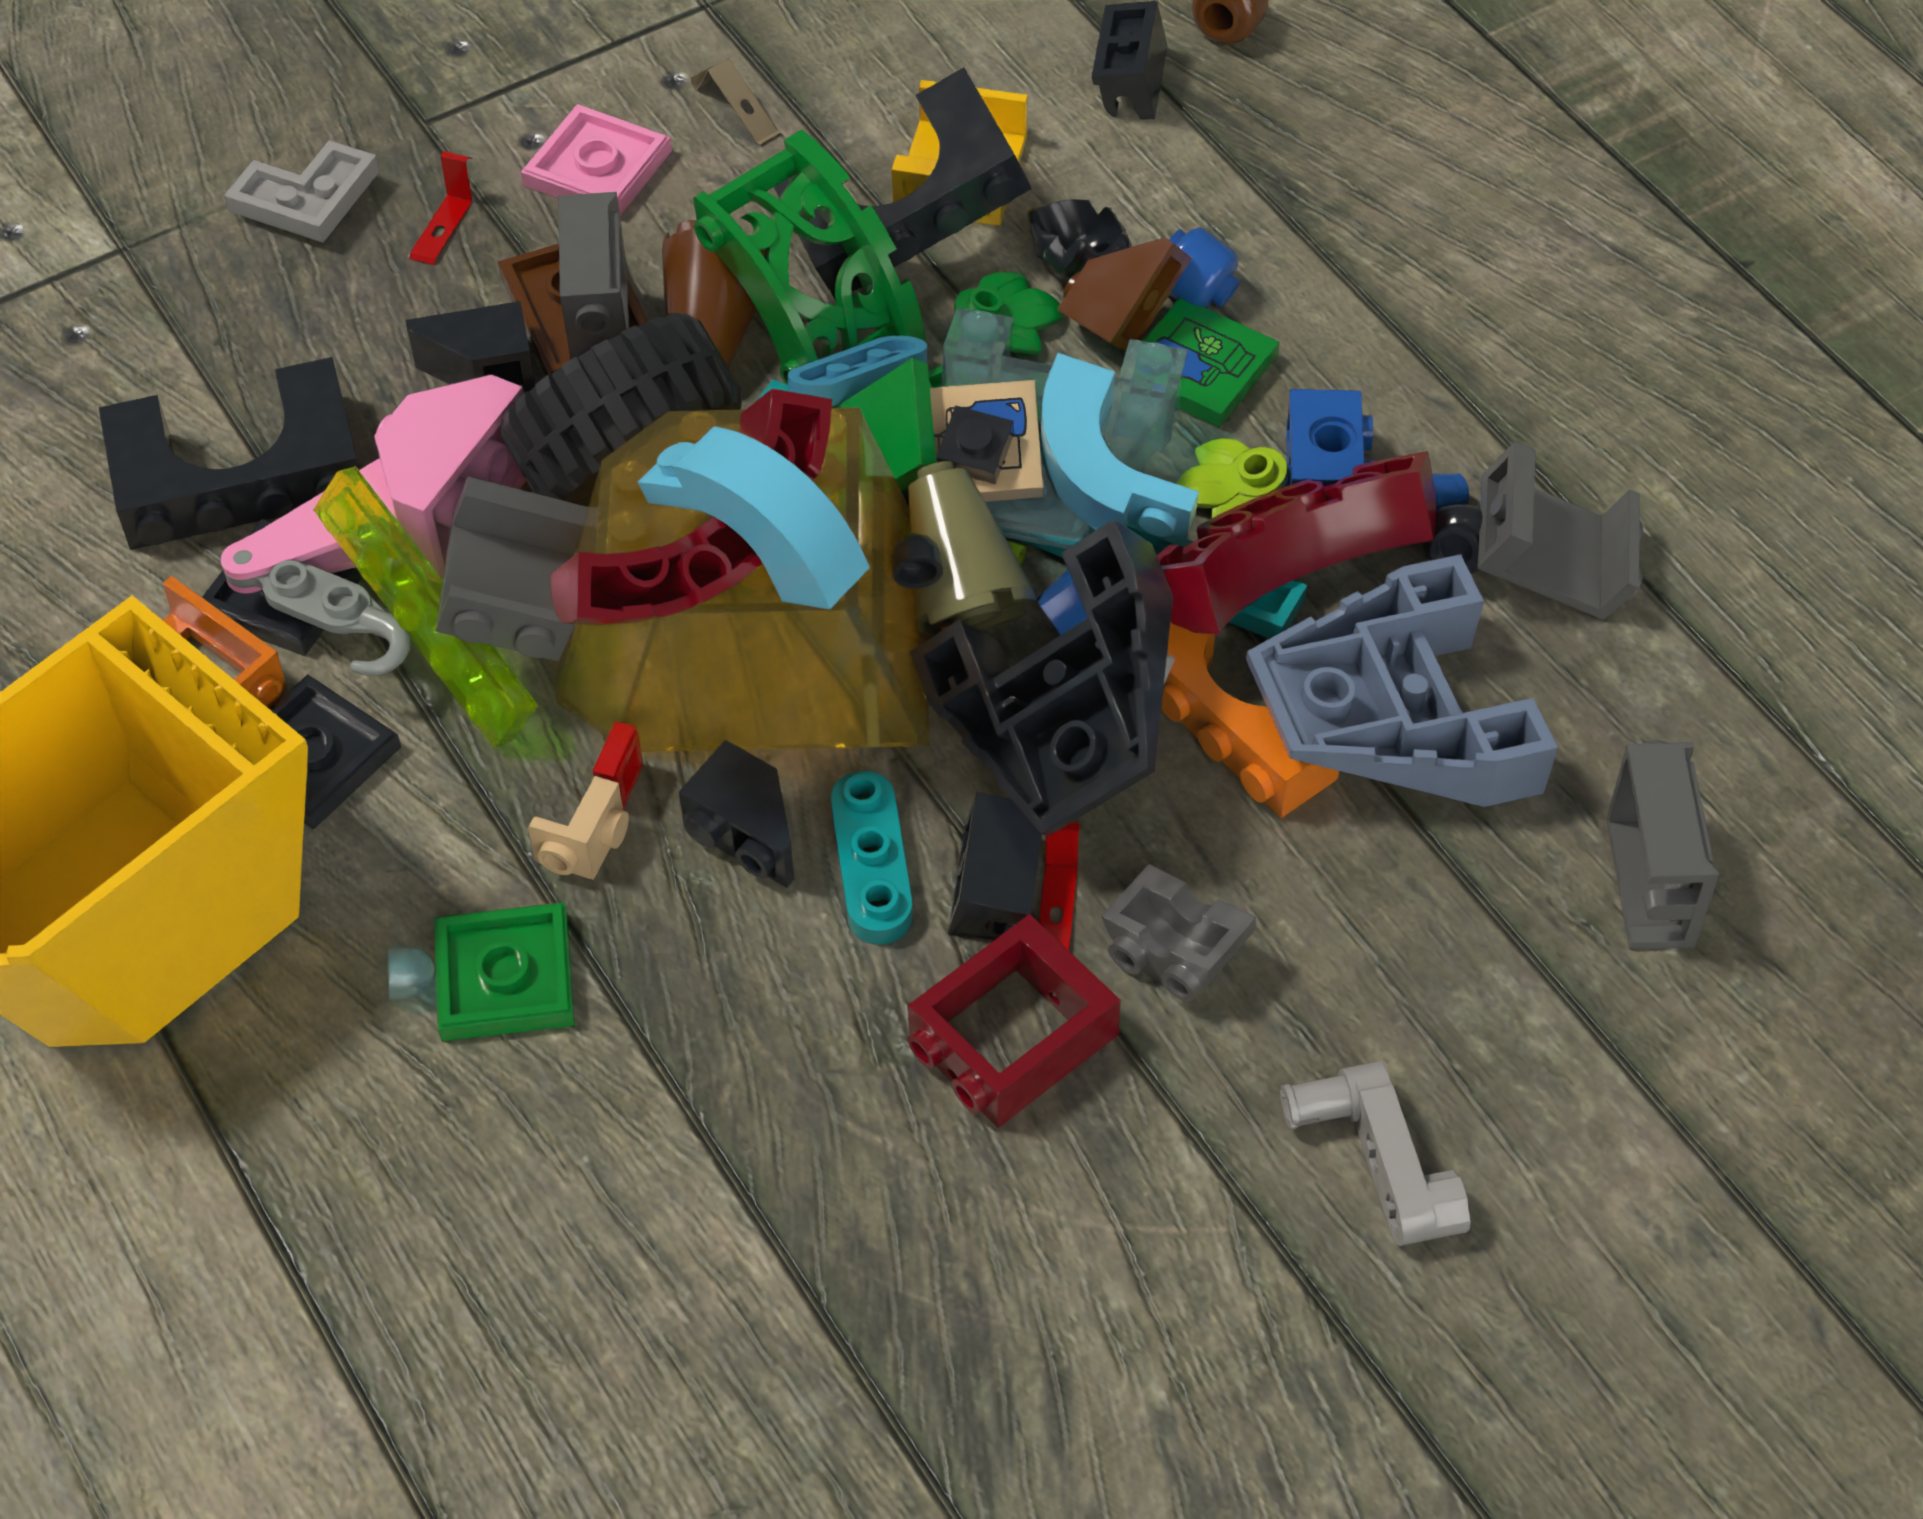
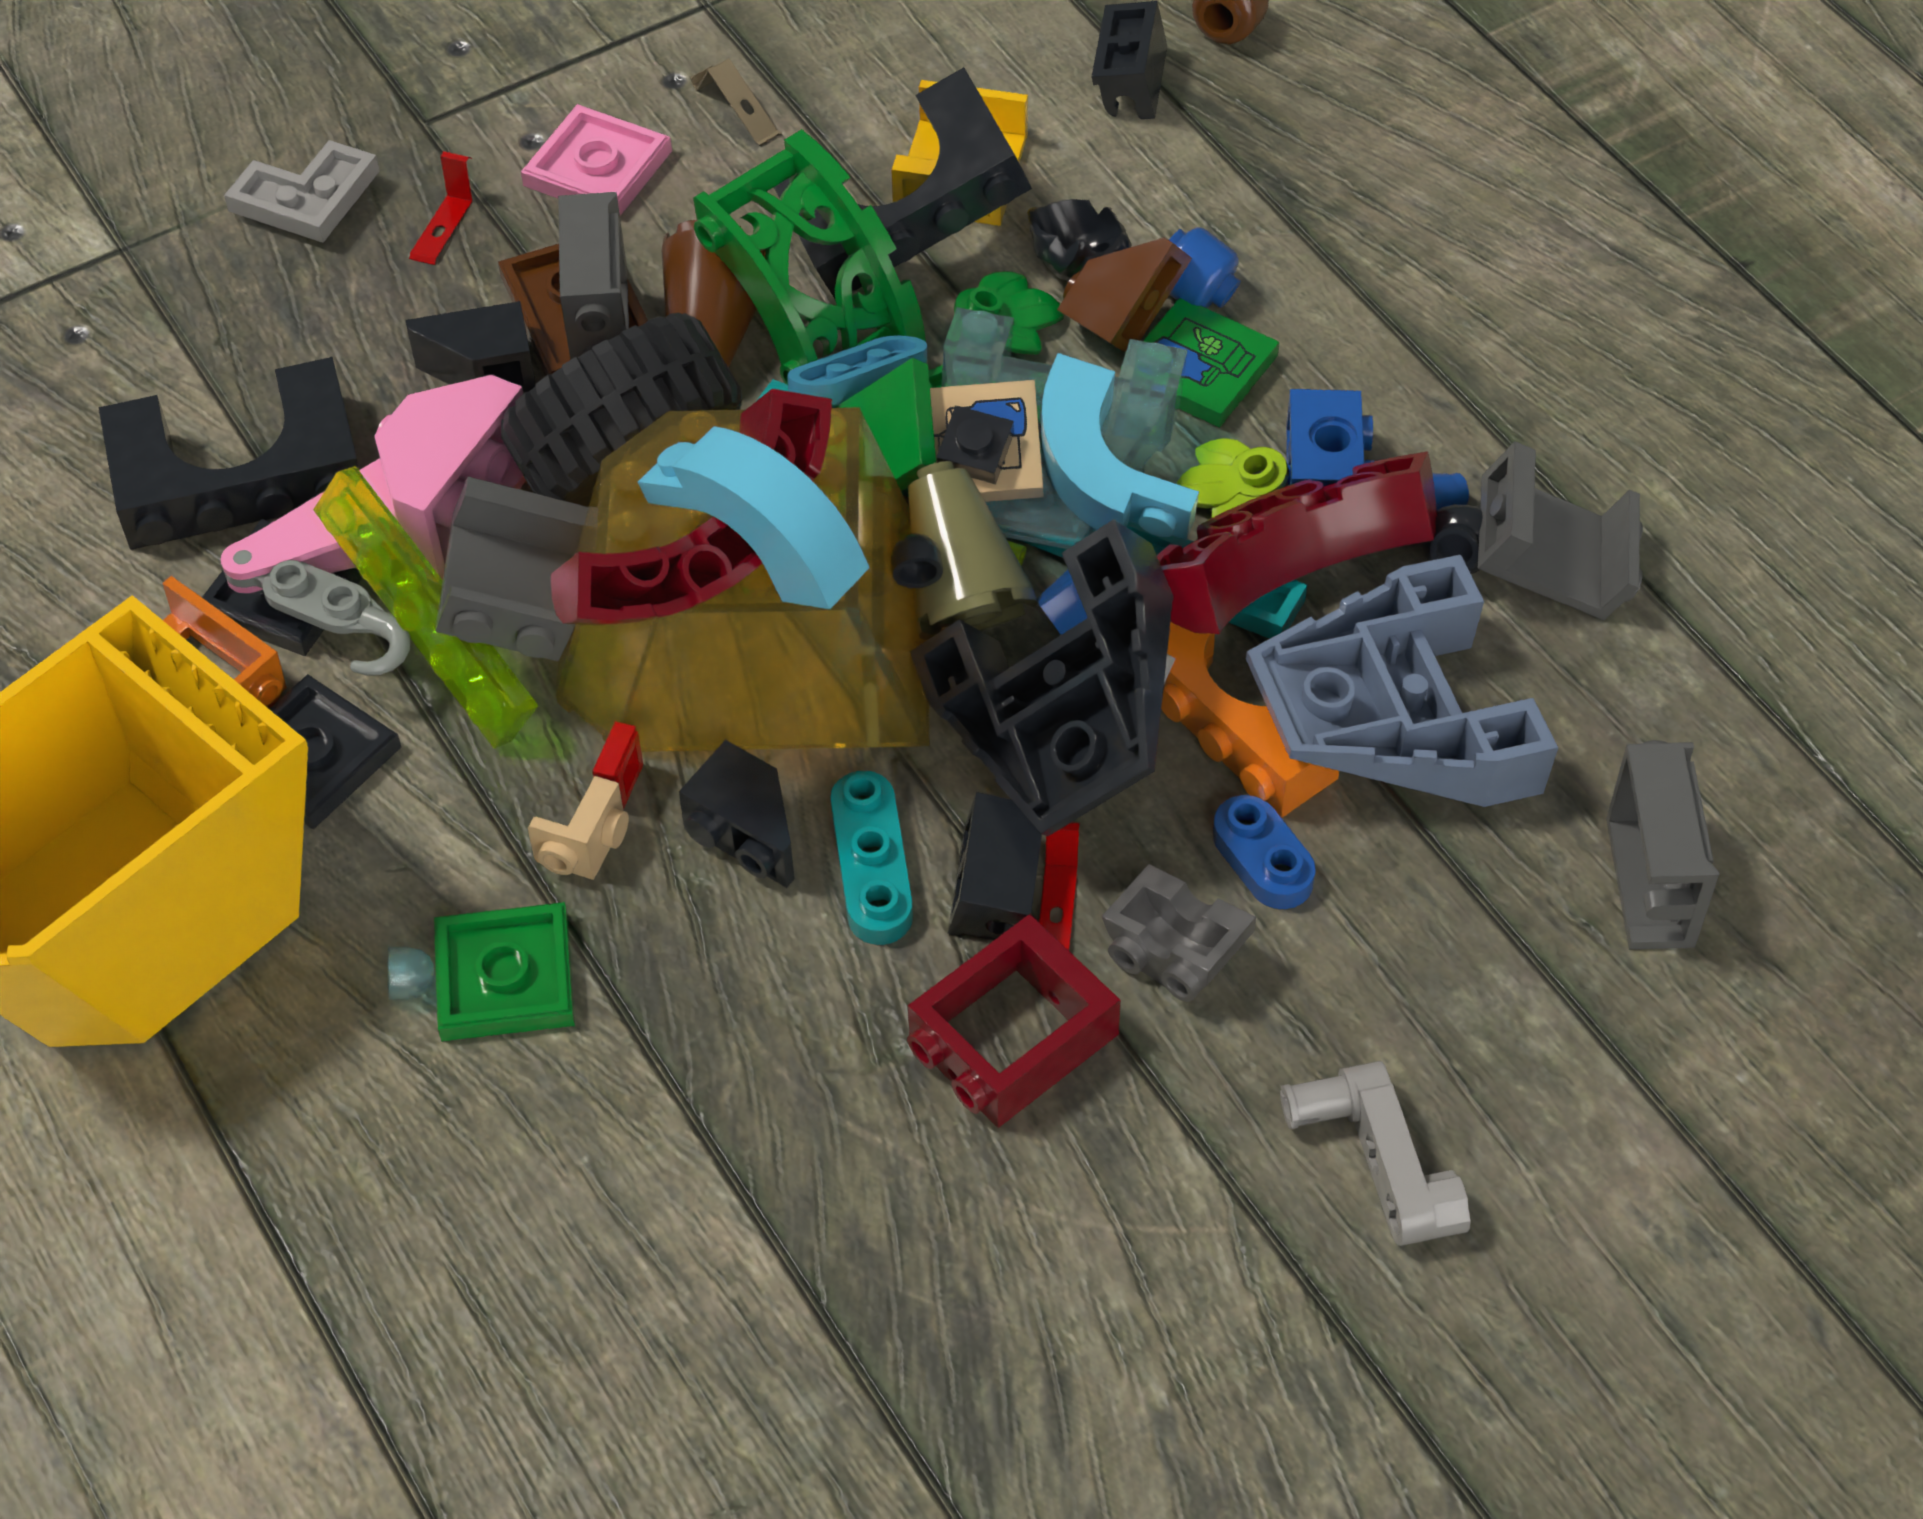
none -> blue plate [1213,795,1315,909]

